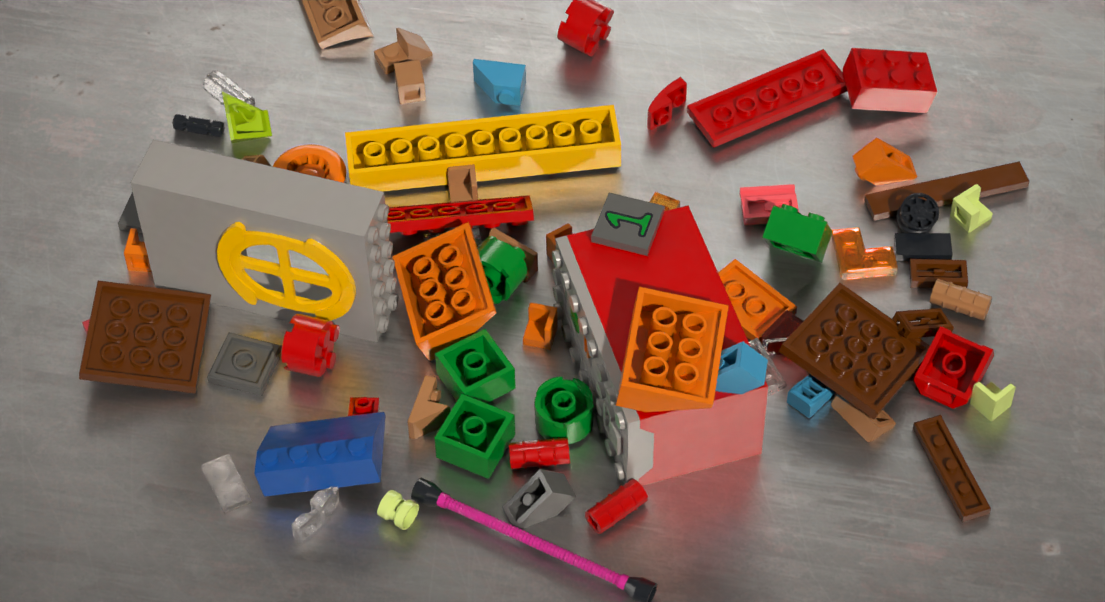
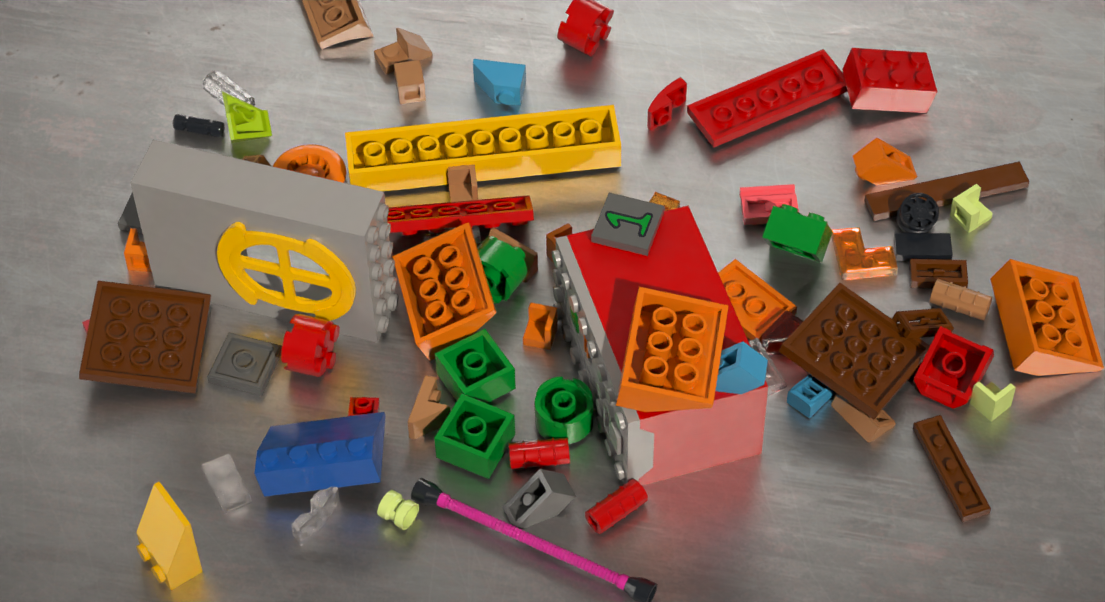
none -> yellow slope [136,481,203,590]
none -> orange slope [990,259,1104,376]

